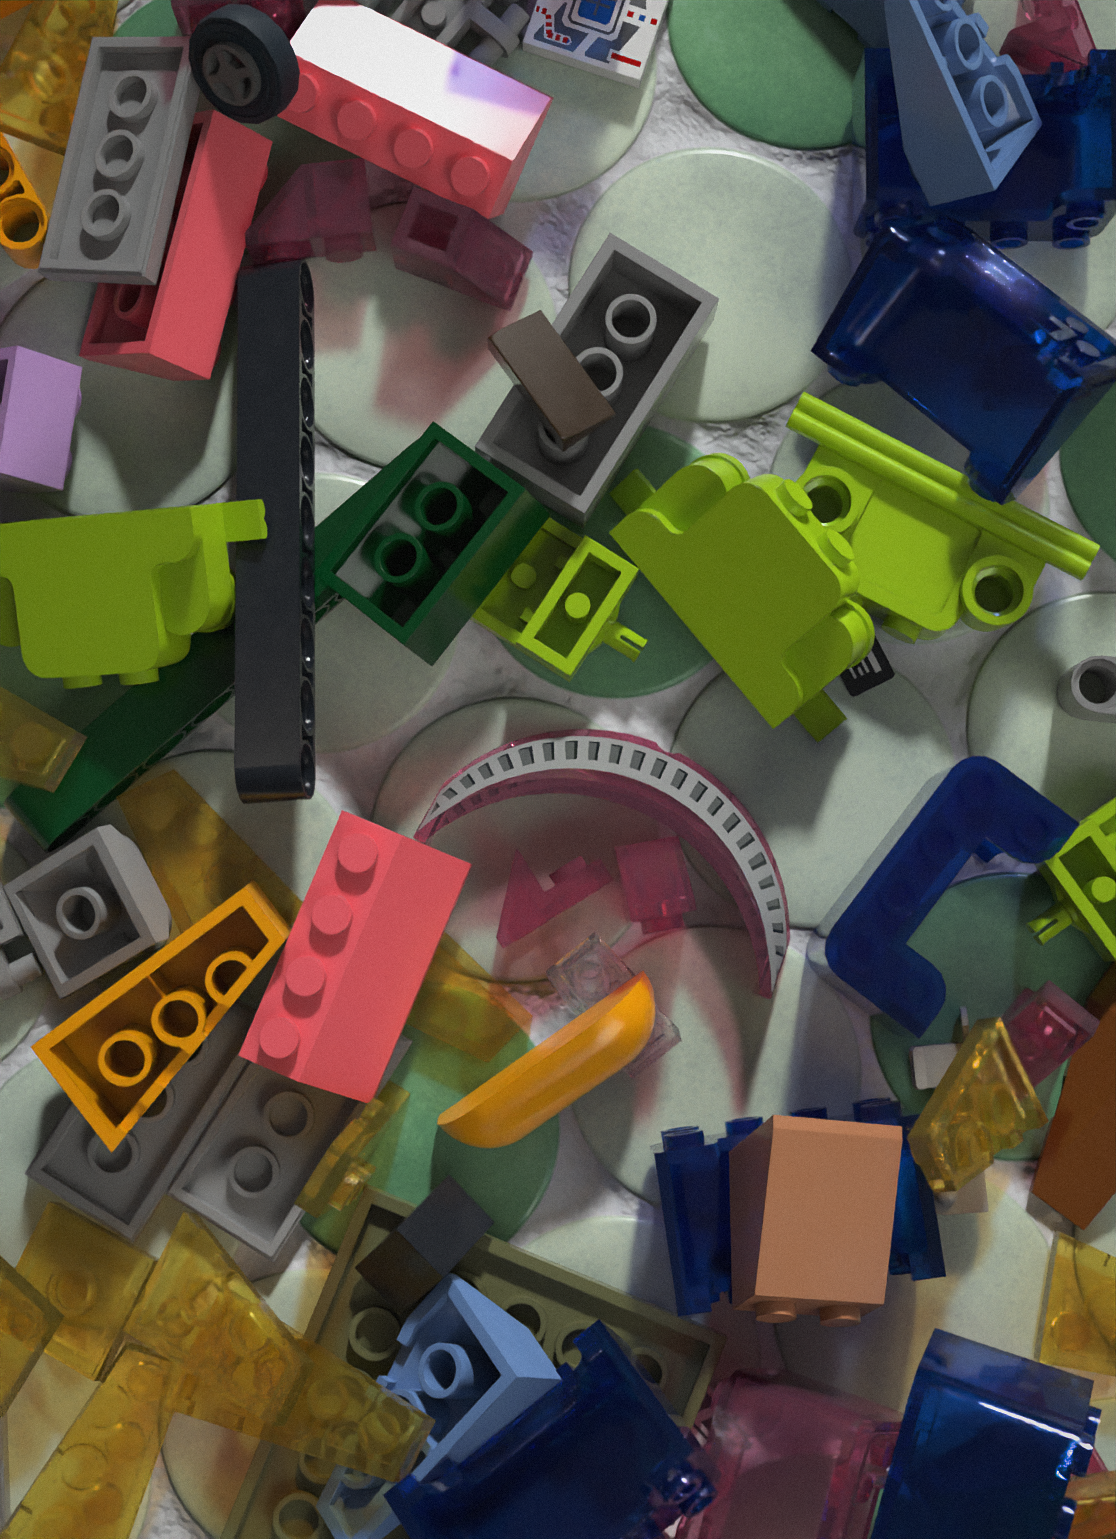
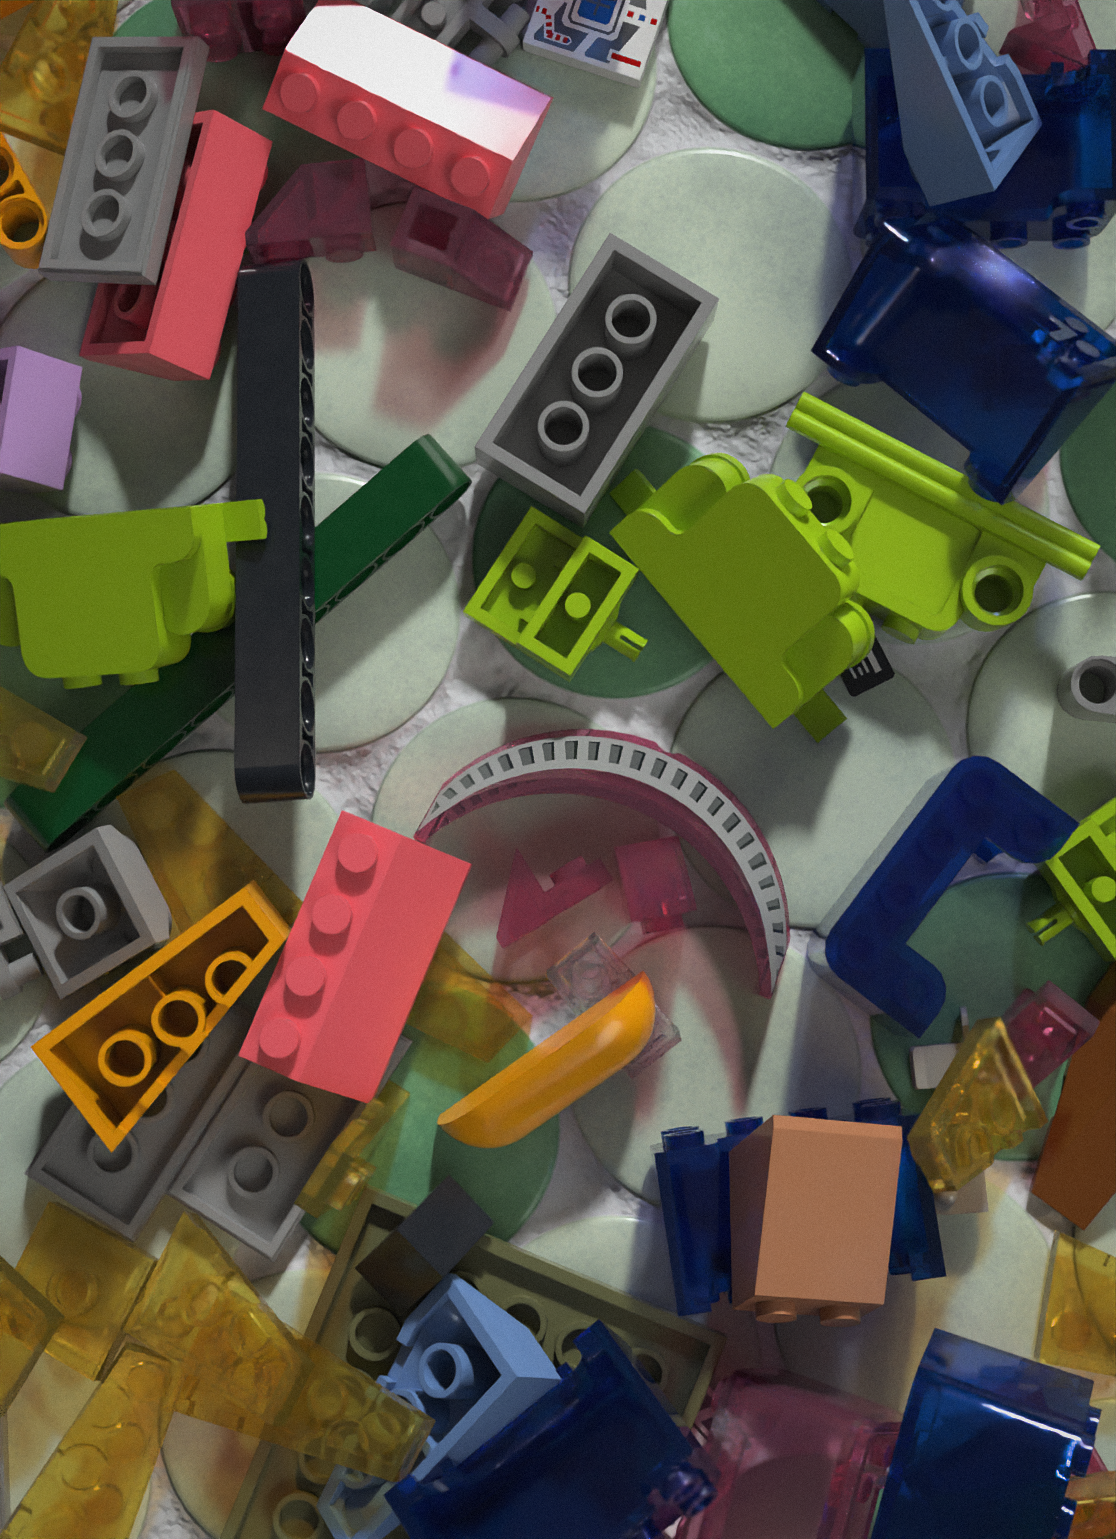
black wheel [188,4,300,124] -> none
dark green slope [314,421,551,666] -> none
dark brown slope [487,310,616,452] -> none

